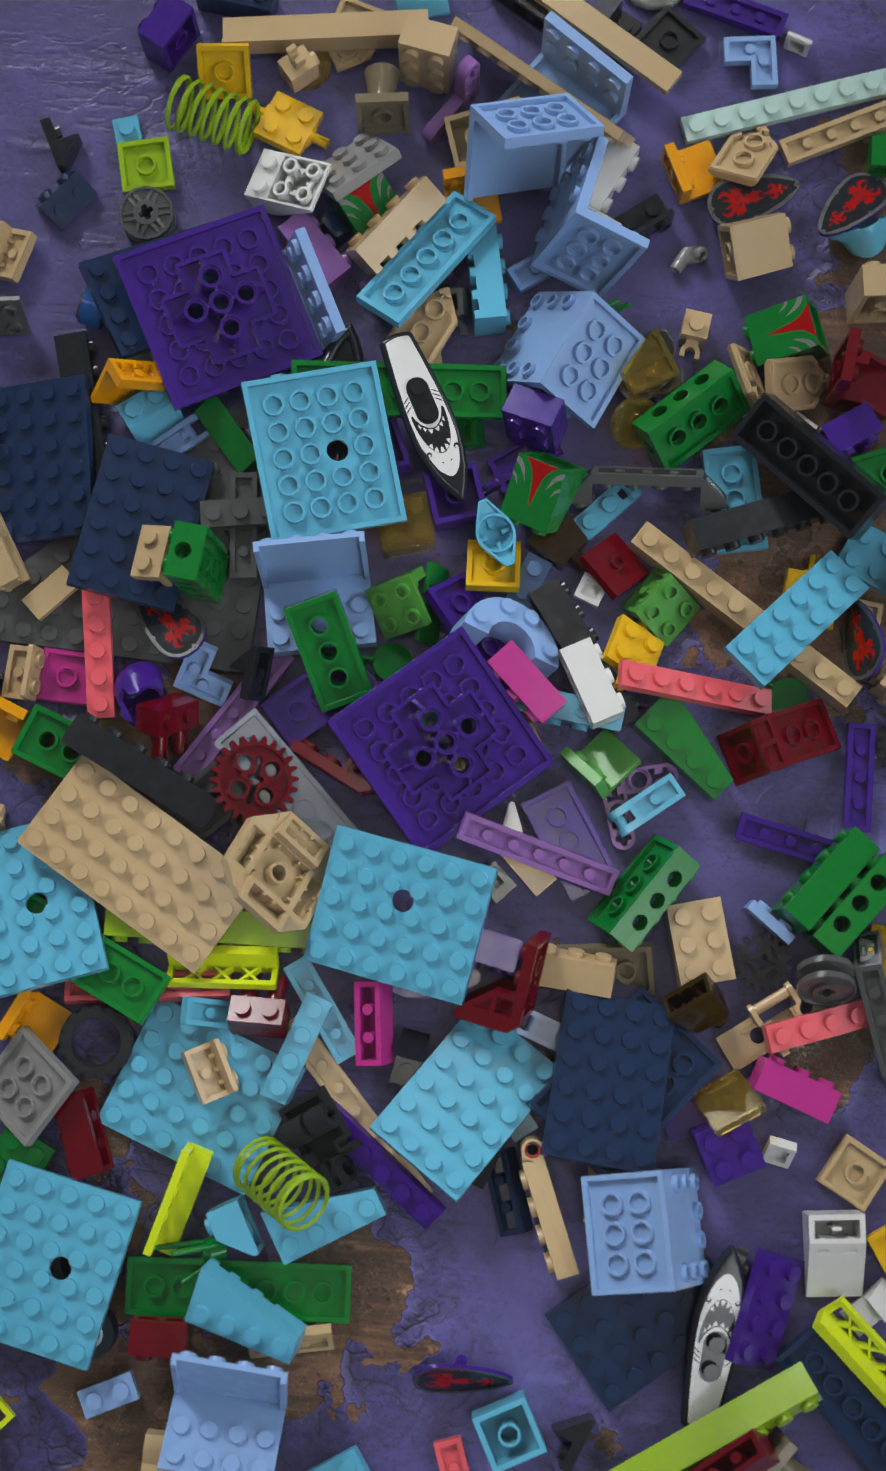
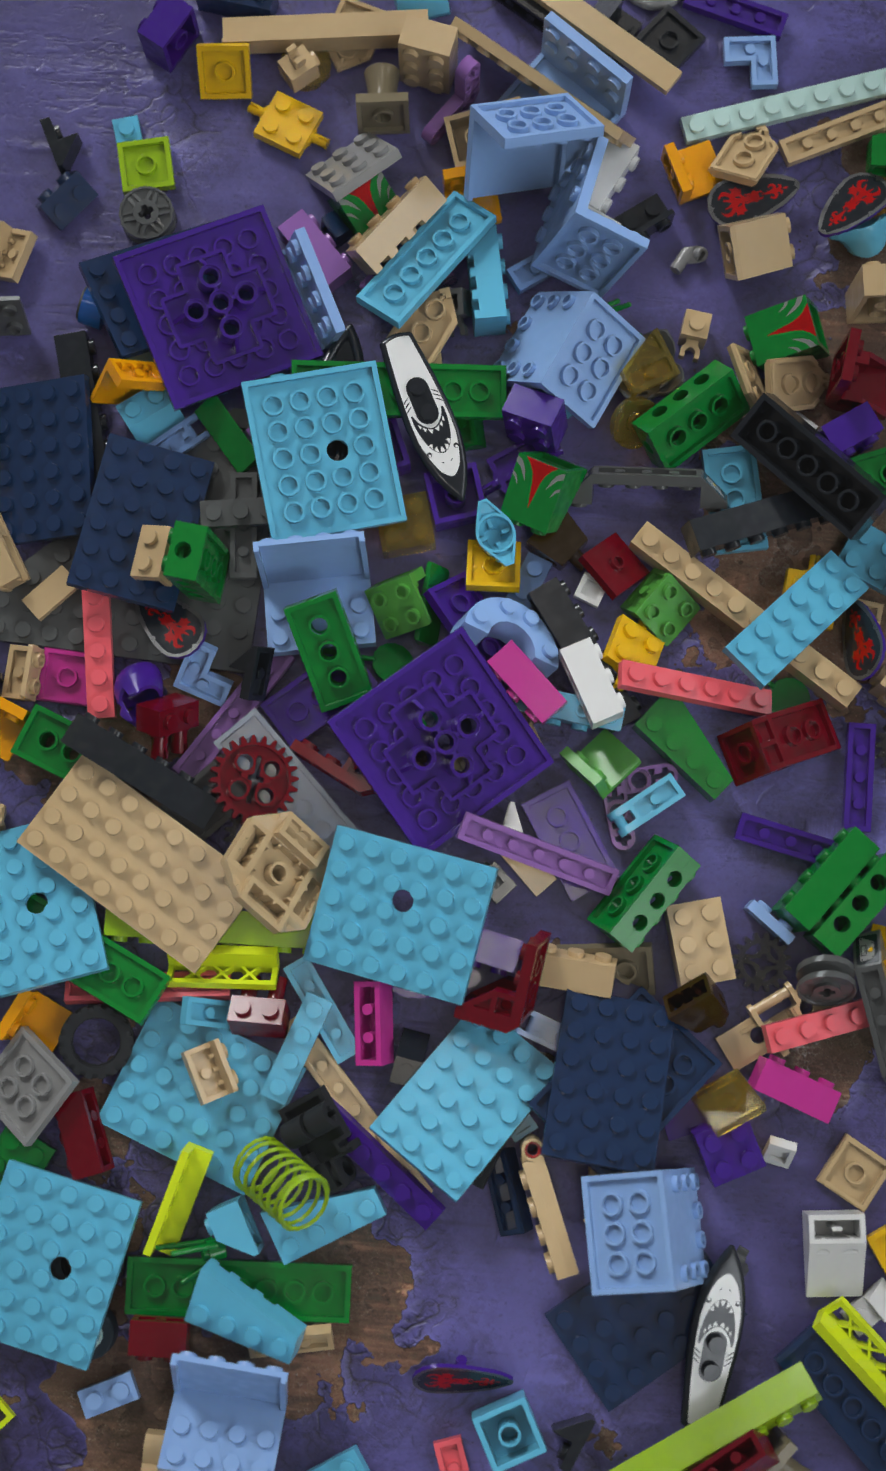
lime piece [165,74,260,156] -> none
white slope [244,148,332,216] -> none
medium azure plate [573,485,644,543] -> none
dark purple plate [725,1248,805,1371] -> none
white slope [783,31,813,57] -> none

